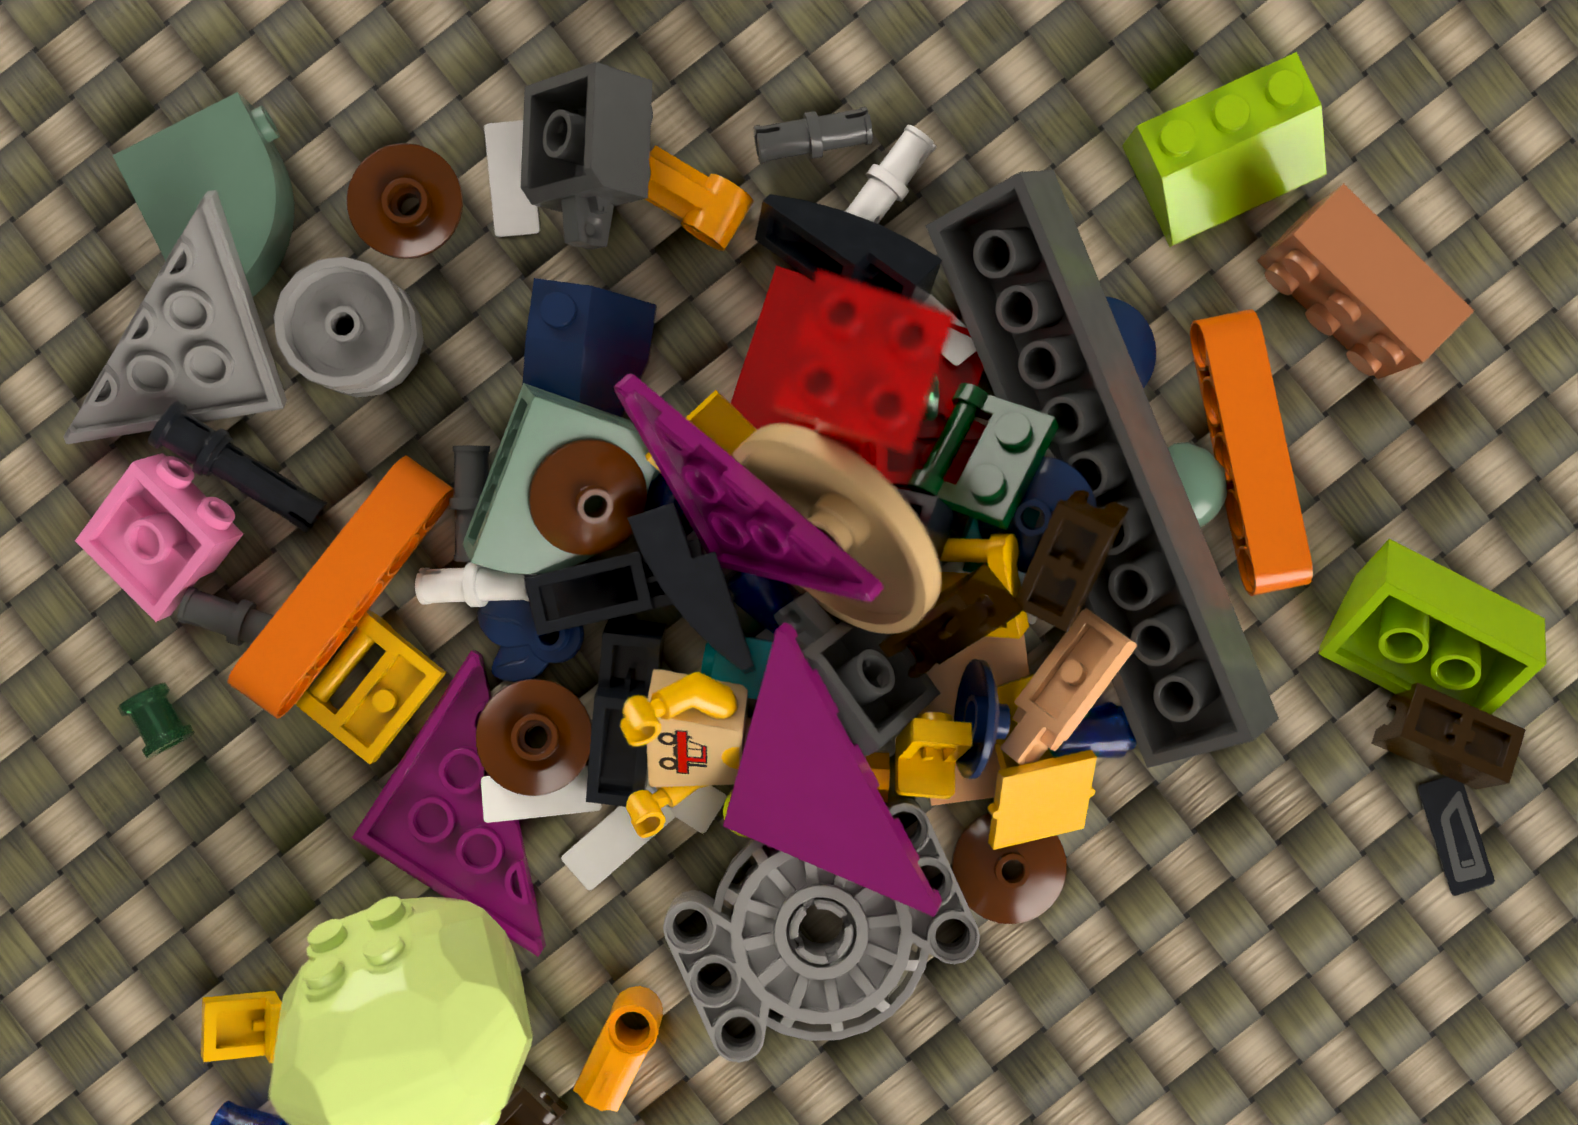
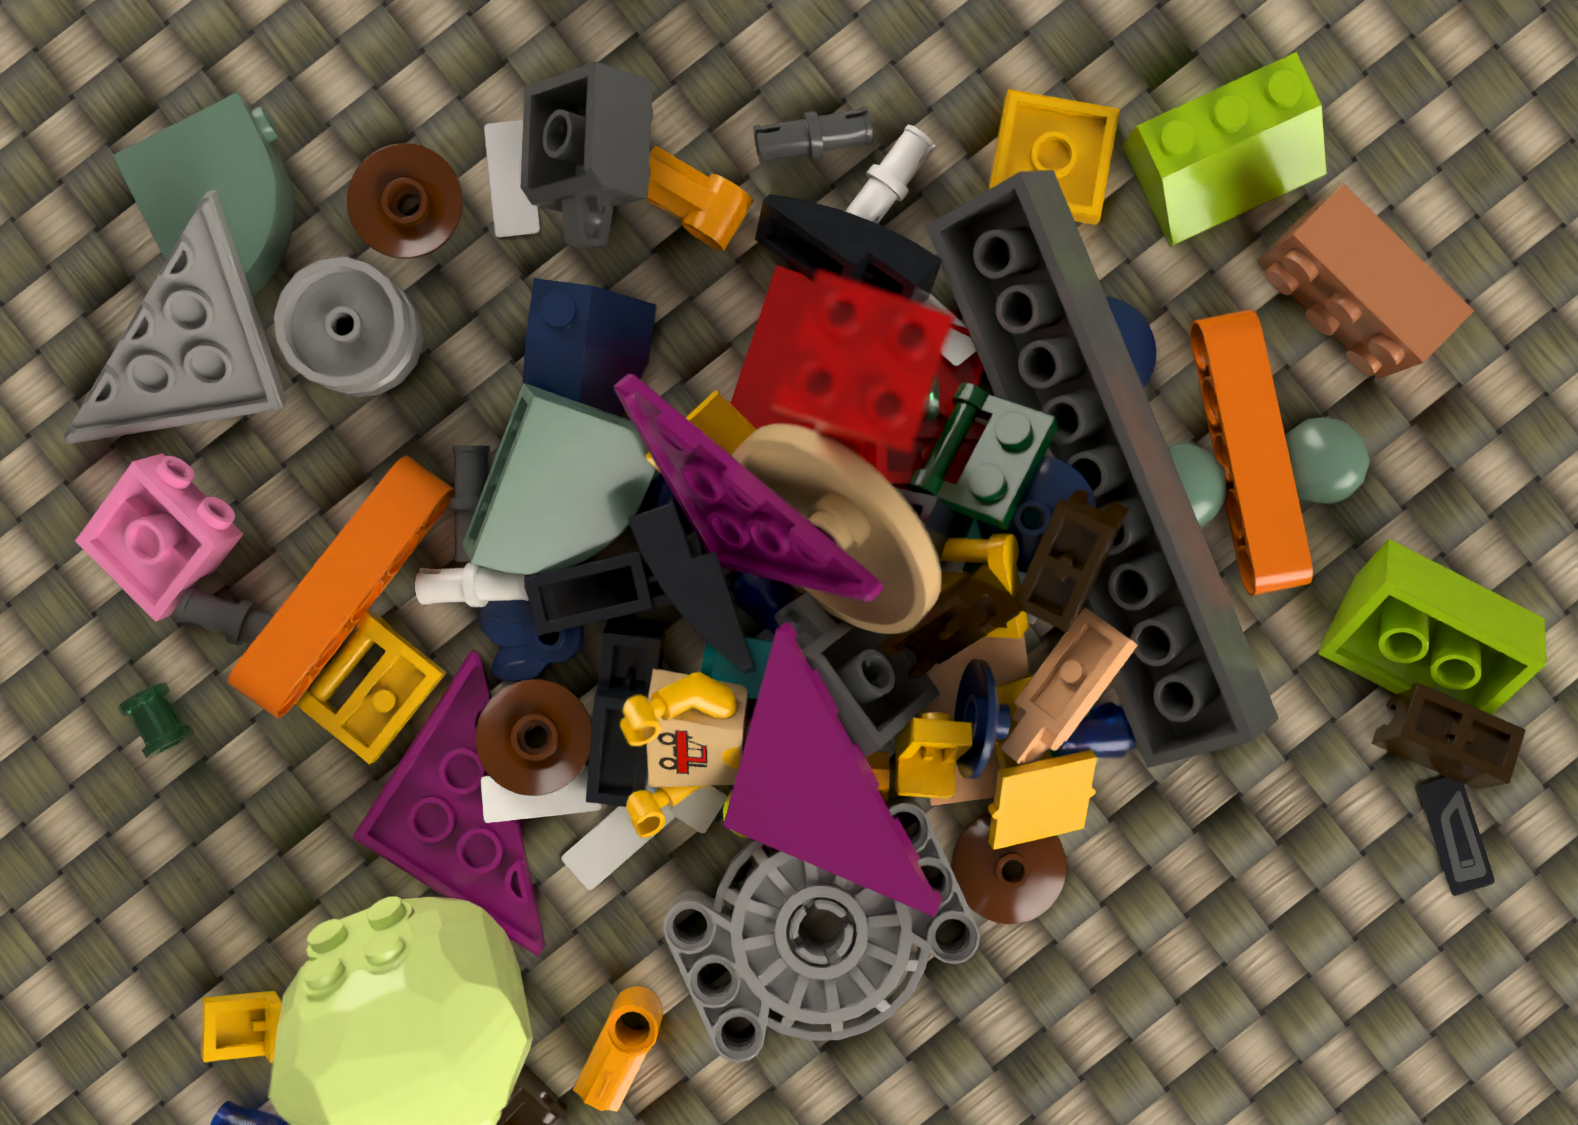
black pin [148,400,327,533] -> none
reddish brown dish [528,439,647,555] -> none
none -> yellow tile [988,89,1120,225]
none -> sand green hair [1285,417,1370,505]

